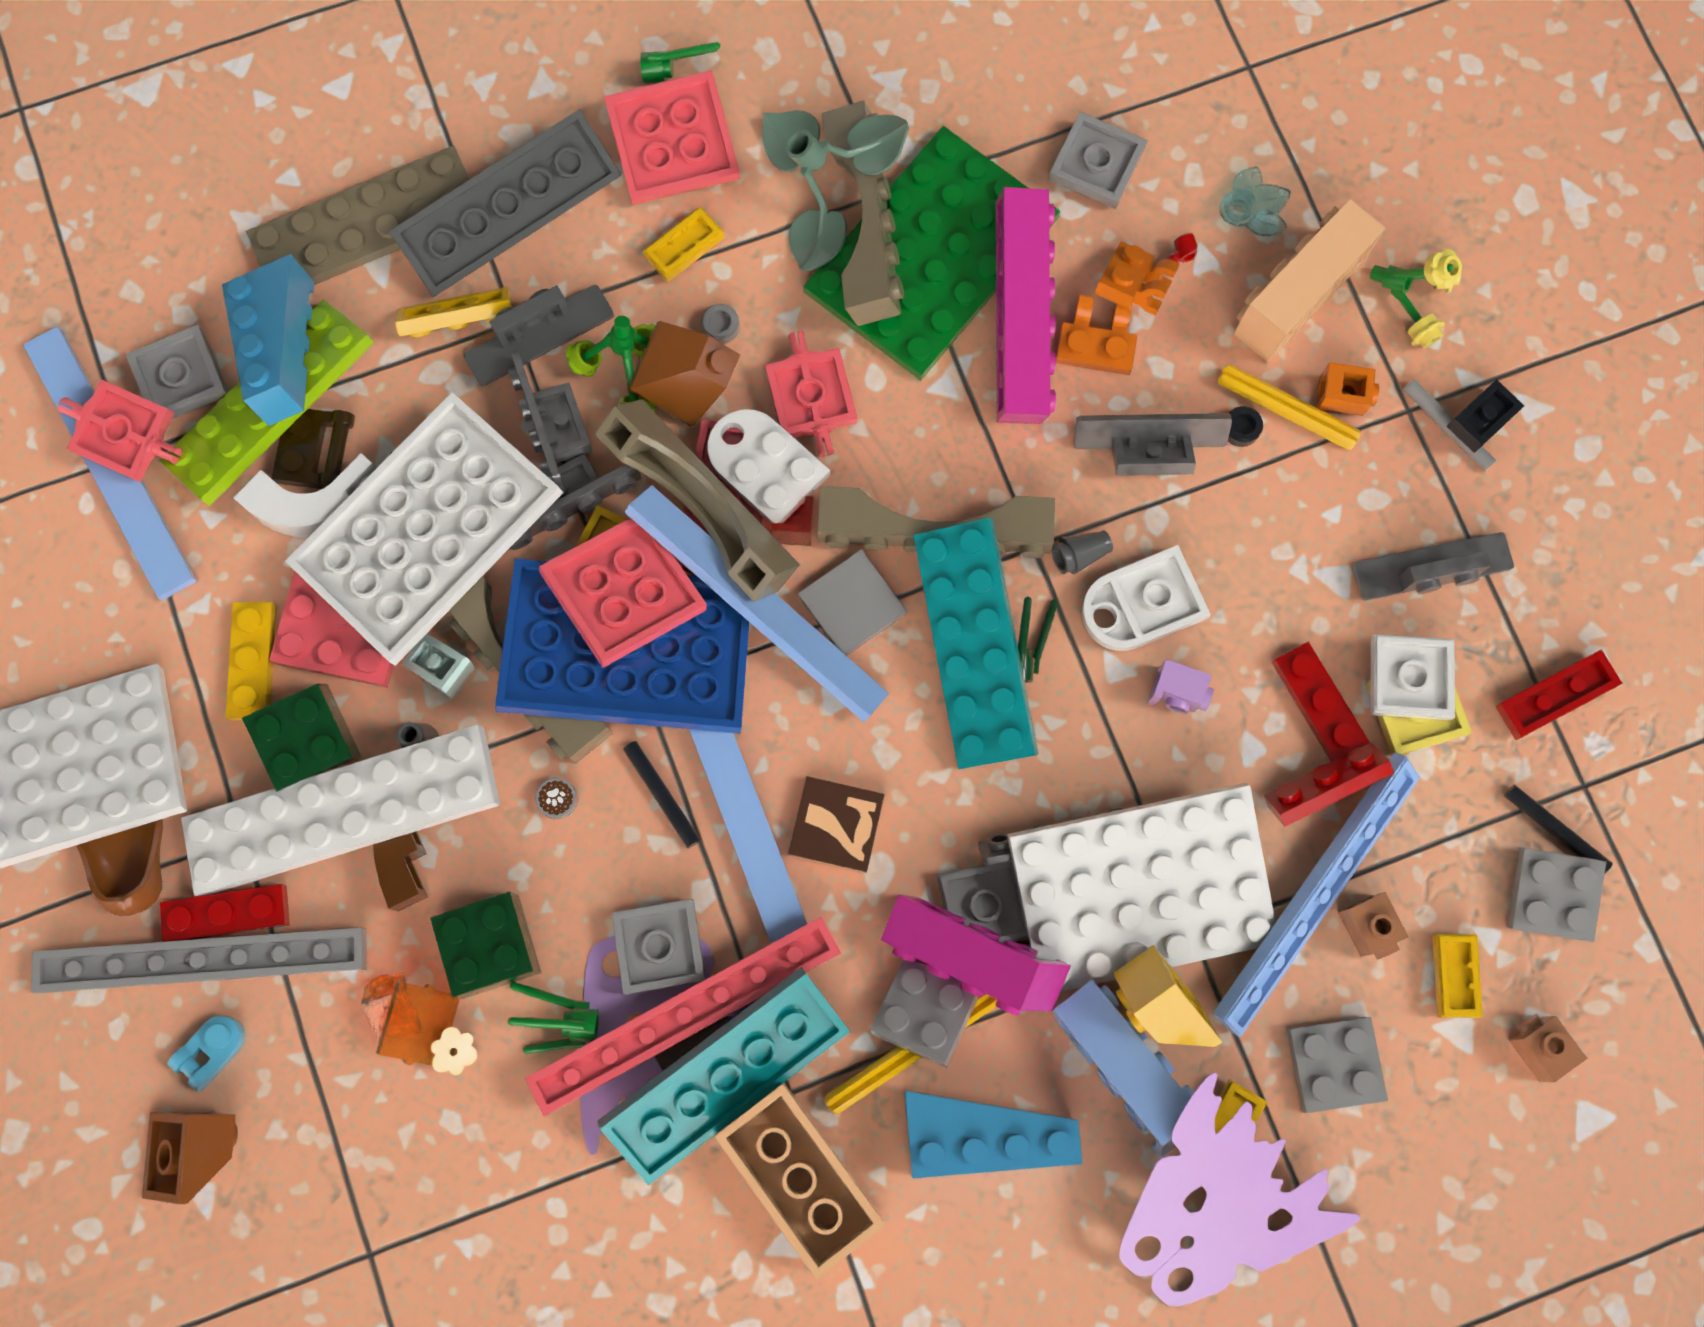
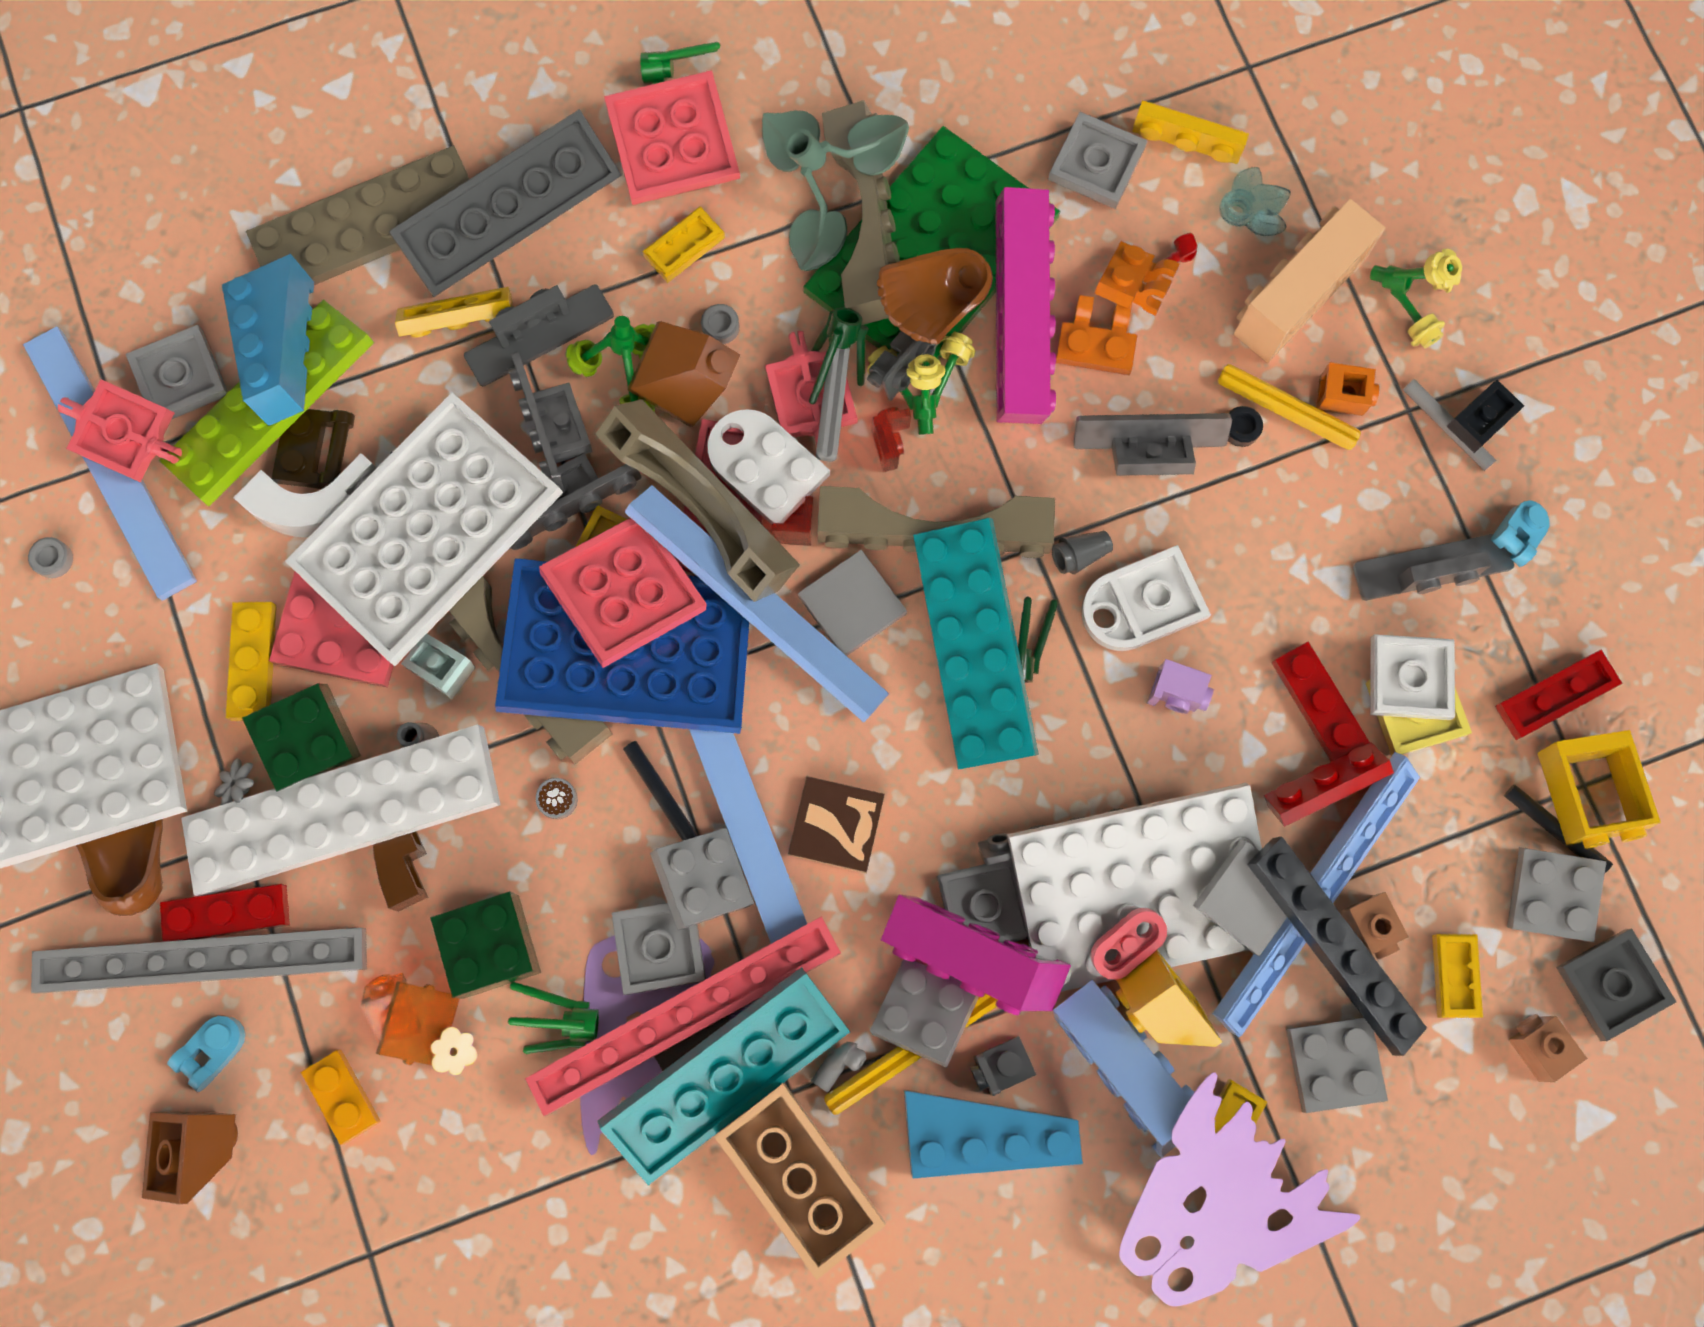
none -> light grey tile [28,537,73,578]
none -> light grey plant [214,759,254,805]
none -> light orange plate [301,1050,381,1145]
none -> light grey plate [650,828,754,930]
none -> dark green plant [809,307,869,404]
none -> light grey arm [811,1042,866,1093]
none -> light grey axle [816,342,850,462]
none -> dark grey hinge [867,331,938,401]
none -> plant [867,332,976,435]
none -> clear red bracket [871,407,911,472]
none -> dark orange hair [877,248,993,344]
none -> dark grey bracket [970,1036,1036,1096]
none -> coral plate [1091,908,1167,980]
none -> yellow plate [1132,100,1249,164]
none -> light grey tile [1193,839,1287,956]
none -> black plate [1247,837,1427,1056]
none -> medium azure plate [1491,500,1550,567]
none -> yellow window [1537,730,1661,849]
none -> dark grey plate [1556,928,1677,1041]

